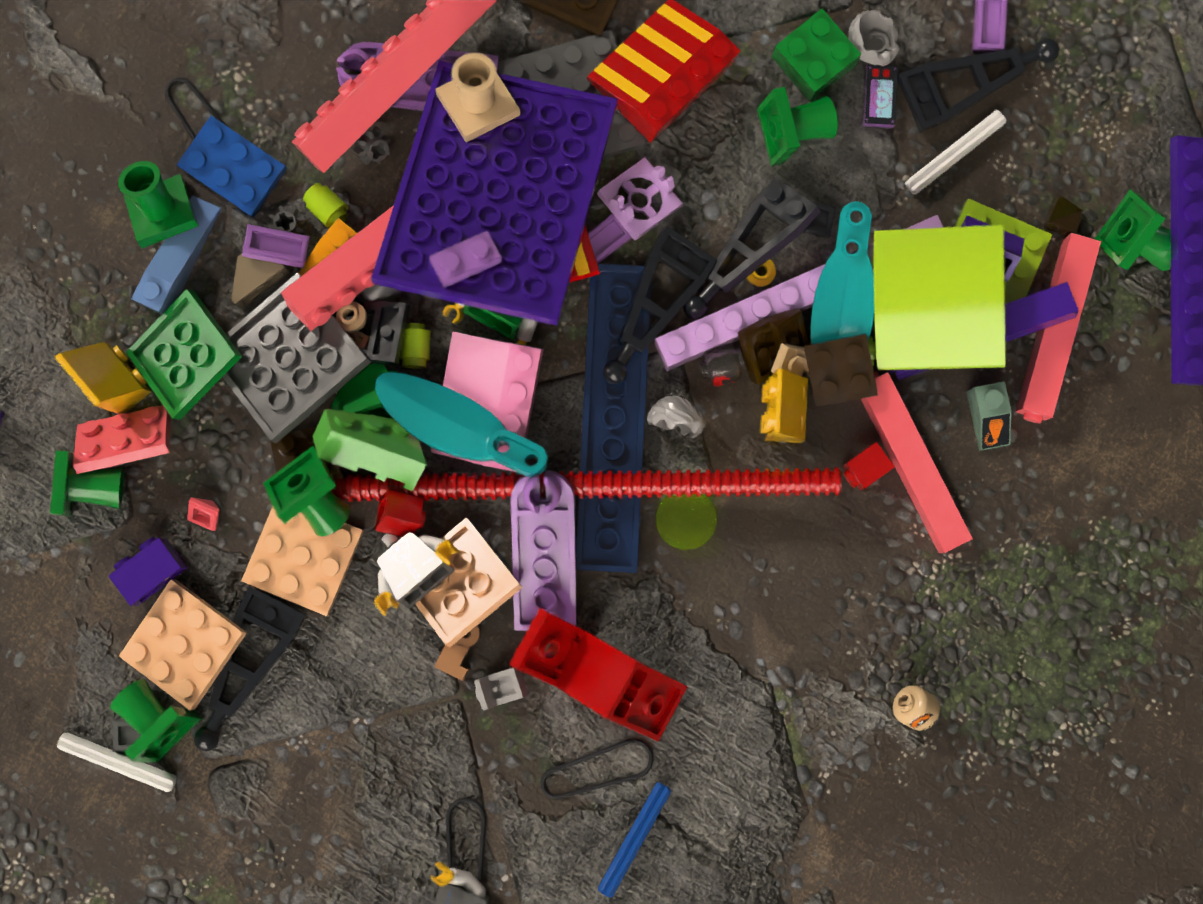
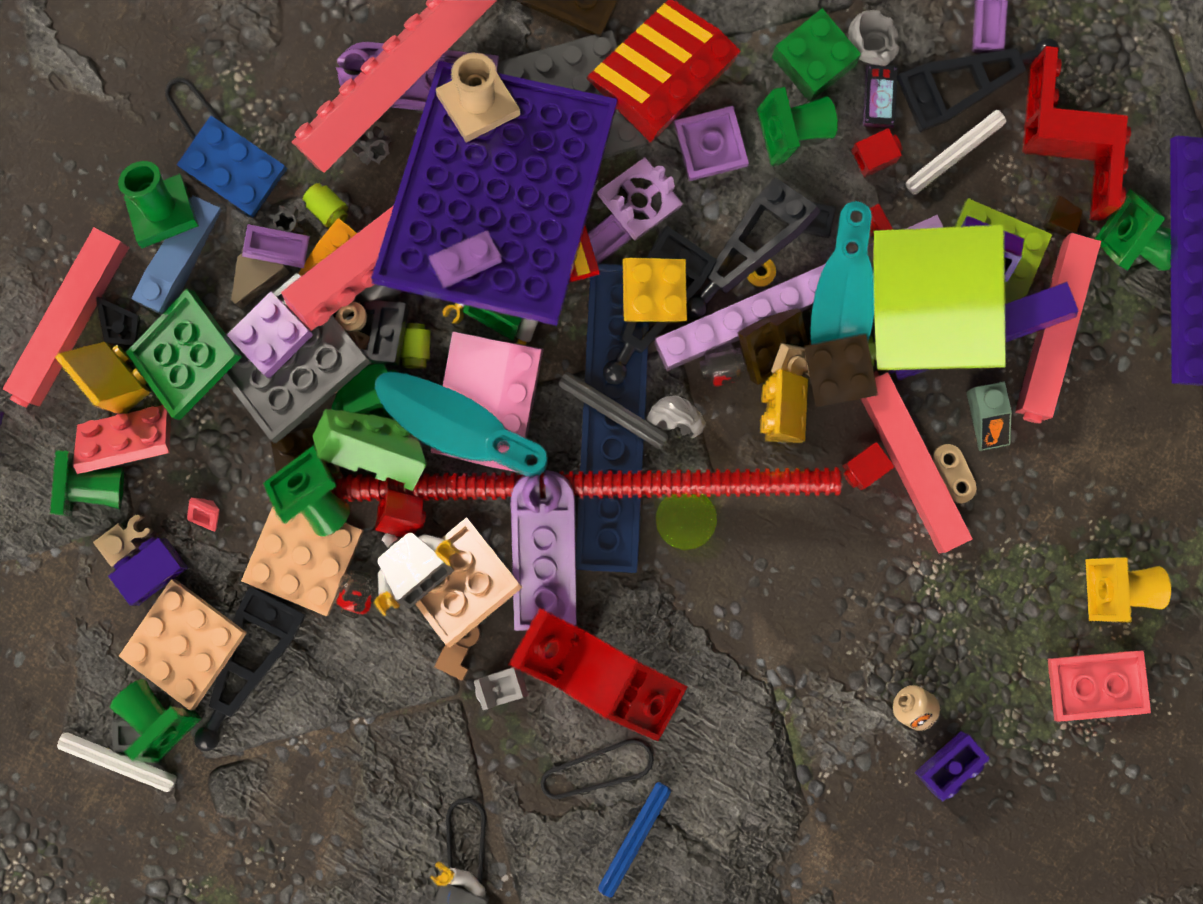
none -> coral brick [3,227,129,408]
none -> tan plate [93,515,153,567]
none -> black piece [96,297,140,346]
none -> plate [227,291,314,378]
none -> clear smoke head [334,570,379,618]
none -> dark grey axle [559,372,668,449]
none -> yellow plate [623,258,687,322]
none -> medium lavender plate [674,106,749,181]
none -> red brick [851,128,902,178]
none -> red plate [869,203,893,237]
none -> dark purple brick [914,731,990,801]
none -> tan plate [931,444,977,504]
none -> red bracket [1022,46,1131,221]
none -> coral plate [1047,650,1151,722]
none -> yellow plant [1085,557,1171,622]

